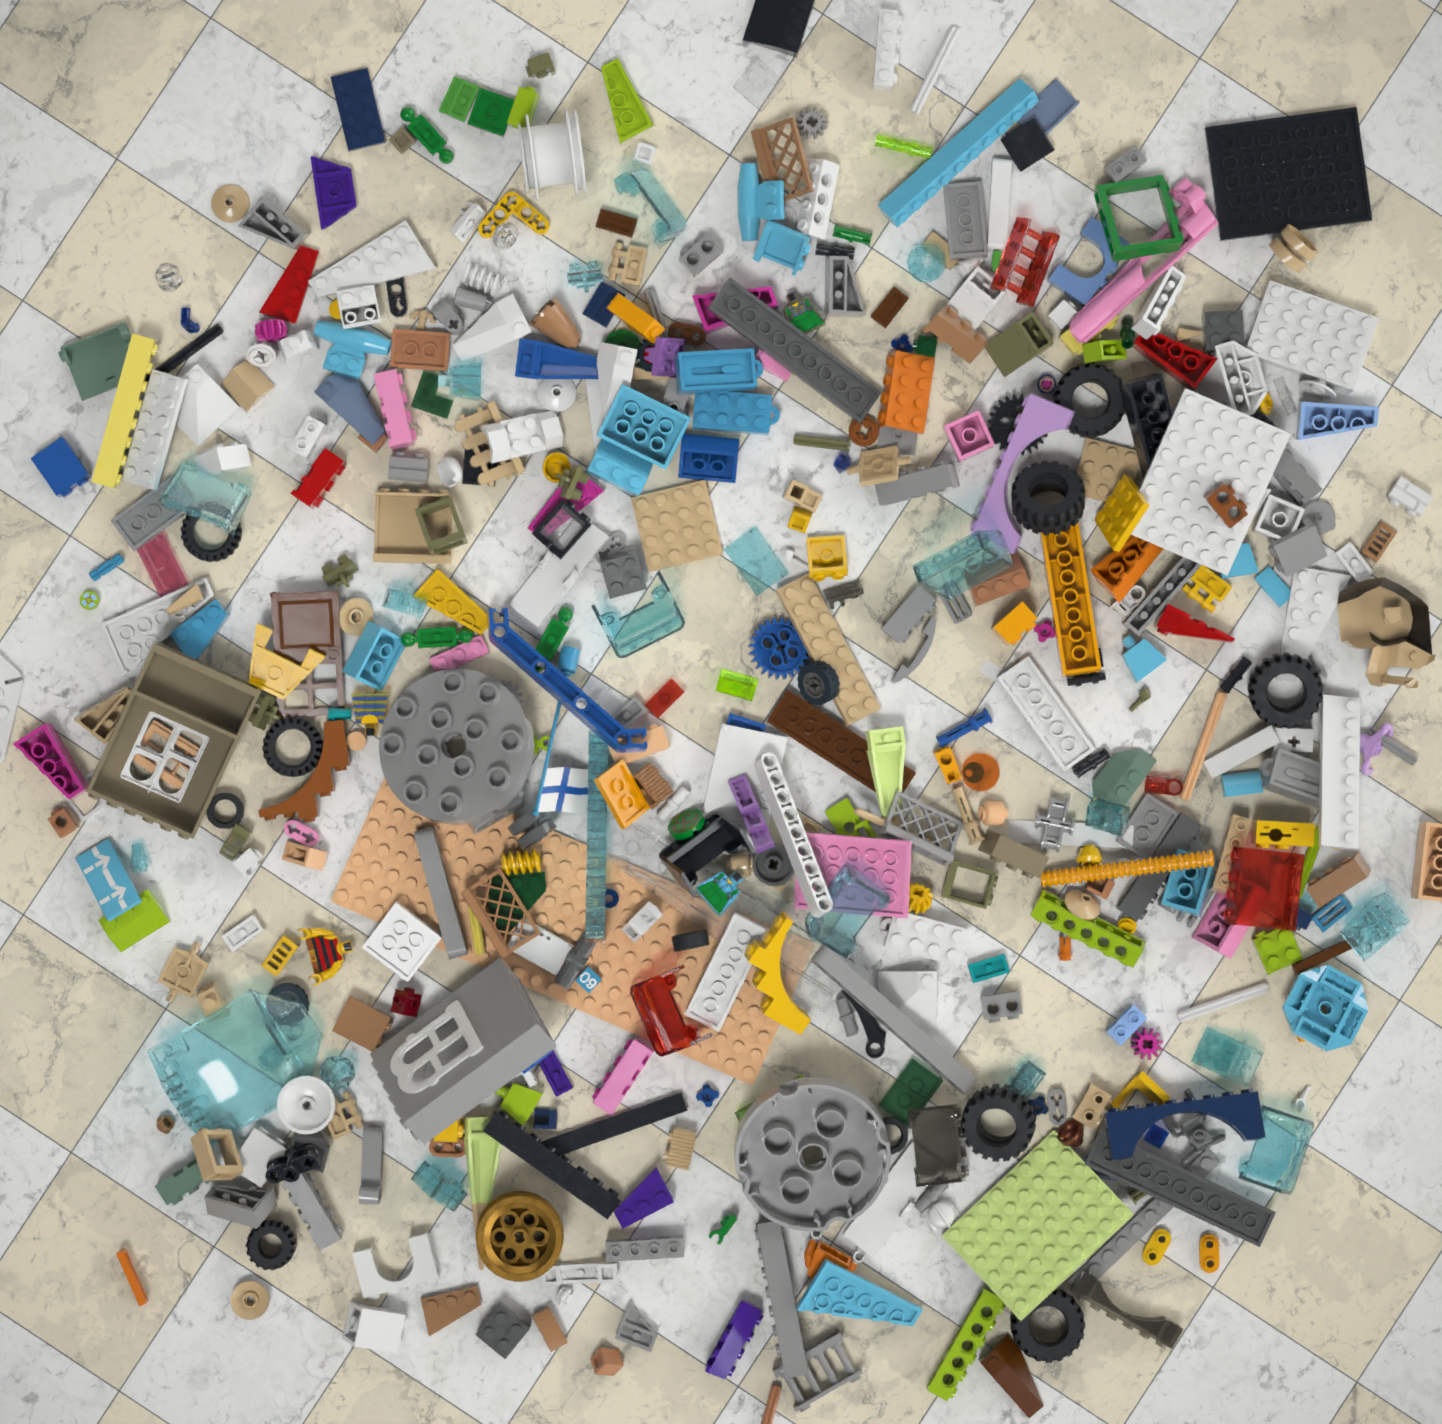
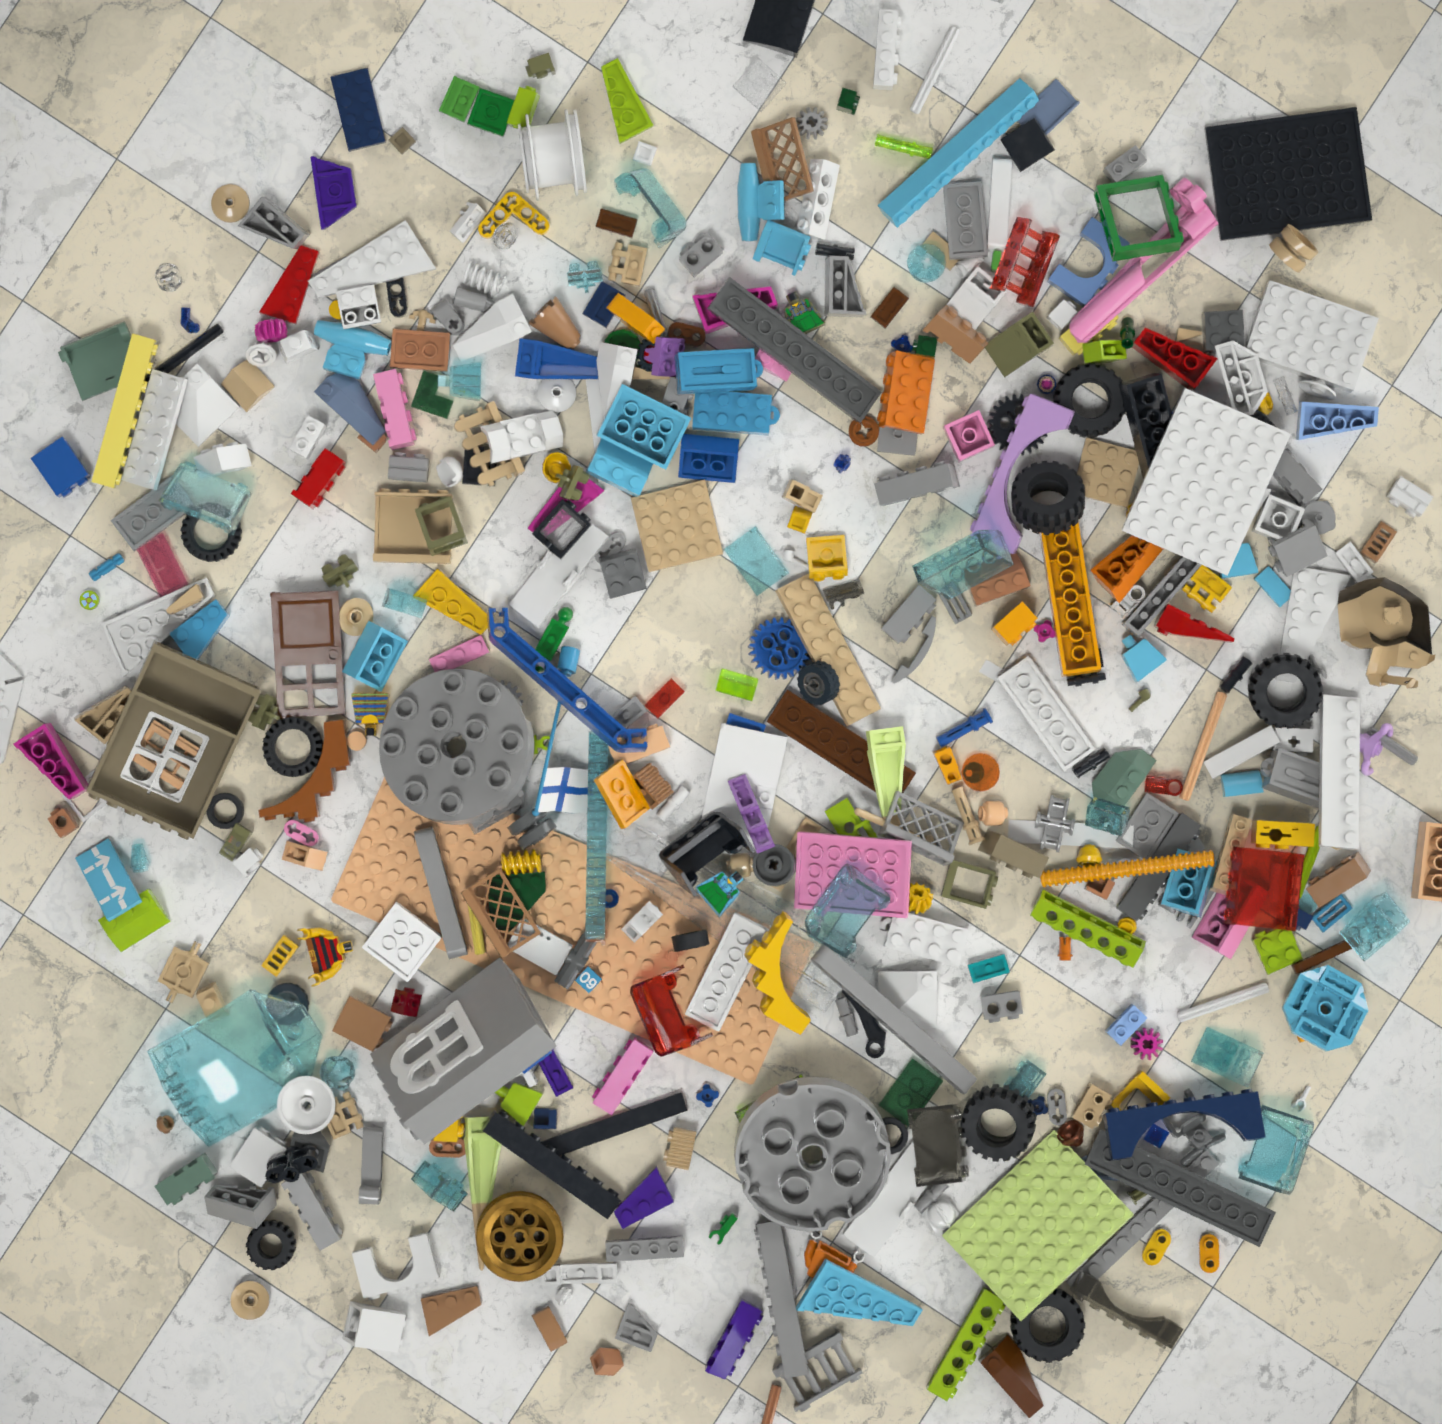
orange tile [116,1249,149,1307] -> none
tan window [190,1128,244,1181] -> none
white plate [221,914,264,952] -> none
yellow wing [248,623,325,699] -> none
teal pin [328,706,352,721] -> none
green plate [400,107,454,164] -> none
green plate [400,627,473,649] -> none
dark grey brick [475,1302,531,1359] -> none
clear light blue windscreen [591,571,685,658] -> none
green tile [668,809,705,840] -> none
white beam [754,752,833,918] -> none
olive axle [793,435,851,454] -> none
green pin [832,225,872,246] -> none
tan plate [846,445,911,487] -> none
tan dish [1064,889,1101,920] -> none
yellow plate [1094,474,1150,552] -> none
white brick [1131,266,1186,340] -> none
dark orange brick [1204,482,1248,529] -> none
none -> dark green brick [836,88,860,115]

